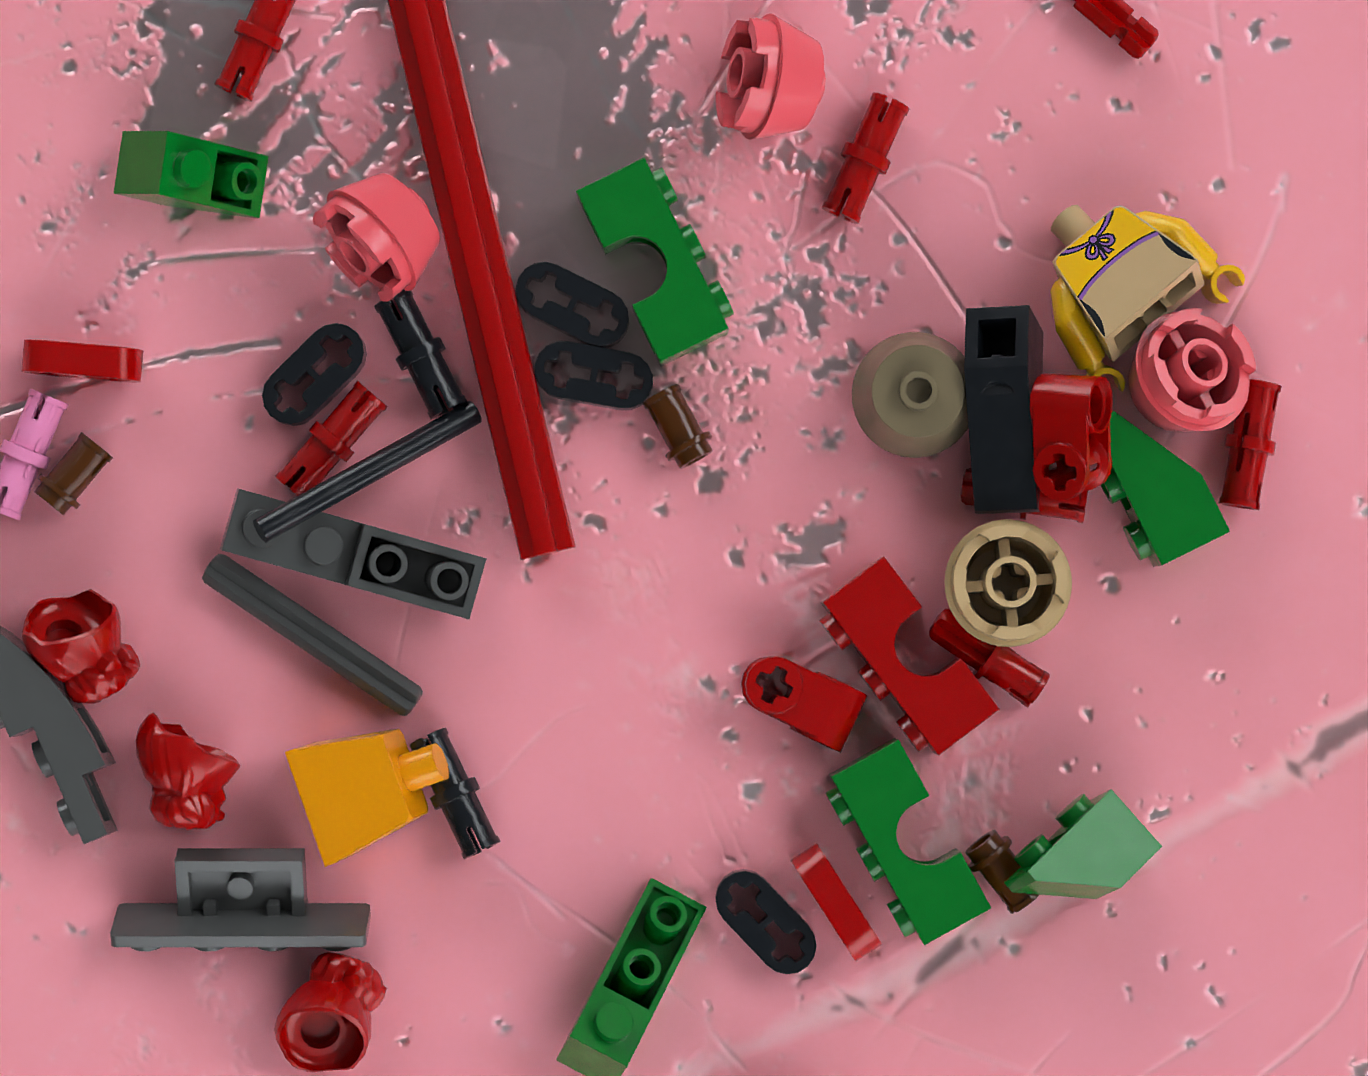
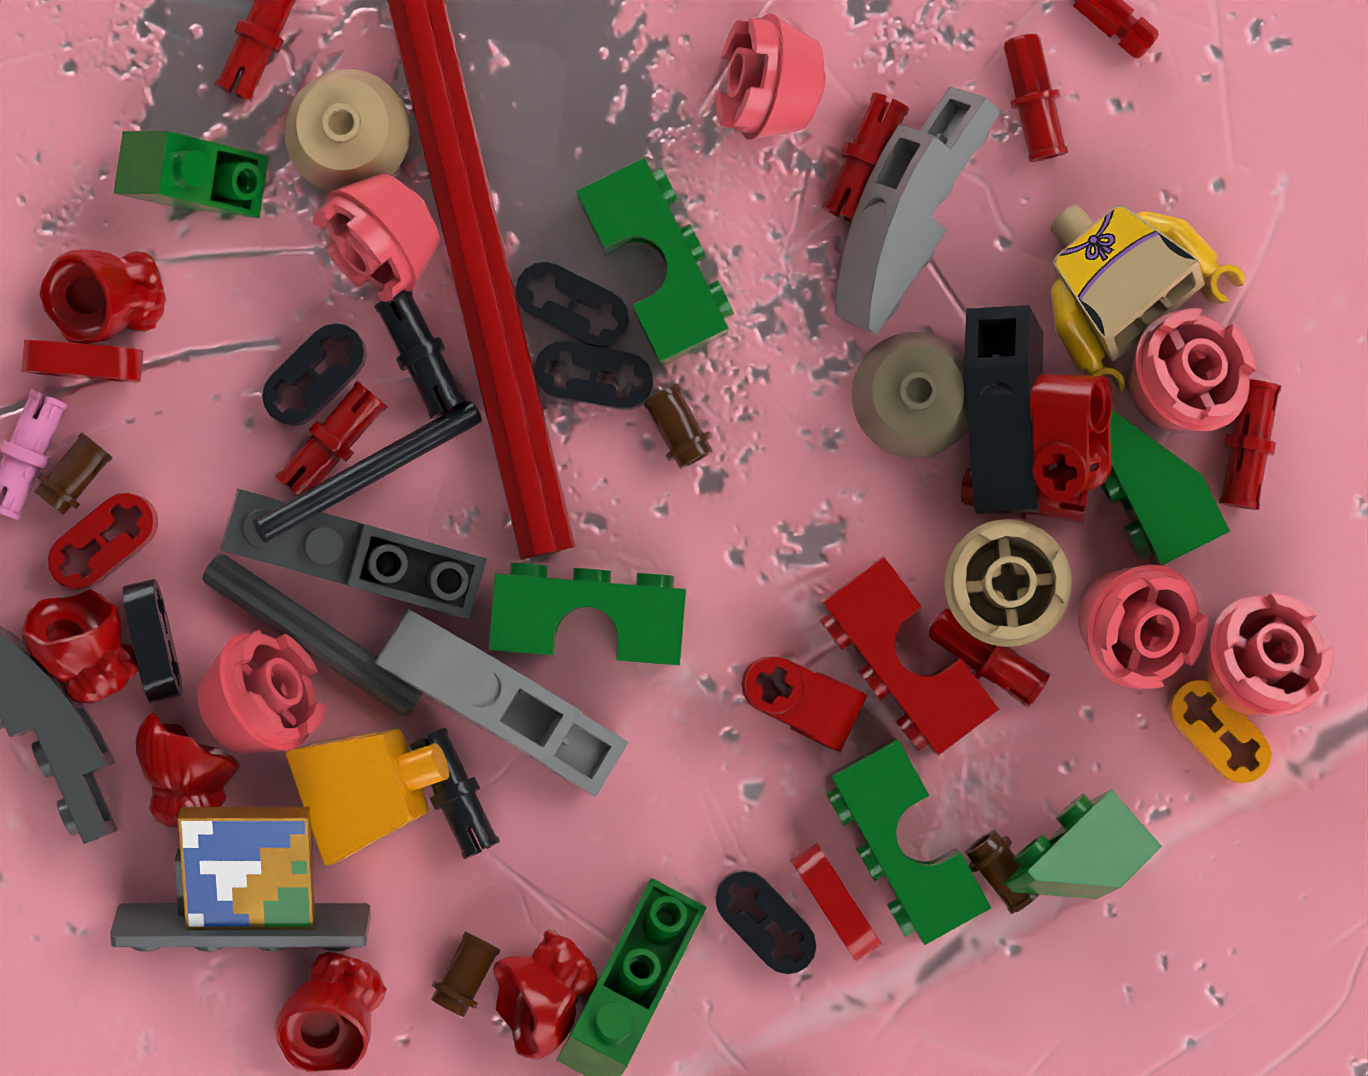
none -> red hair [40,249,166,344]
none -> red beam [48,493,158,590]
none -> black beam [122,579,182,703]
none -> tile [178,807,316,929]
none -> coral cone [197,630,326,754]
none -> tan cone [284,69,410,192]
none -> light grey slope [374,609,629,797]
none -> reddish brown pin [431,931,501,1017]
none -> green arch [489,562,686,666]
none -> red hair [493,929,598,1059]
none -> light grey slope [835,86,1001,335]
none -> red axle [1004,34,1068,162]
none -> coral cone [1078,565,1207,689]
none -> light orange beam [1167,679,1272,783]
none -> coral cone [1206,593,1334,716]

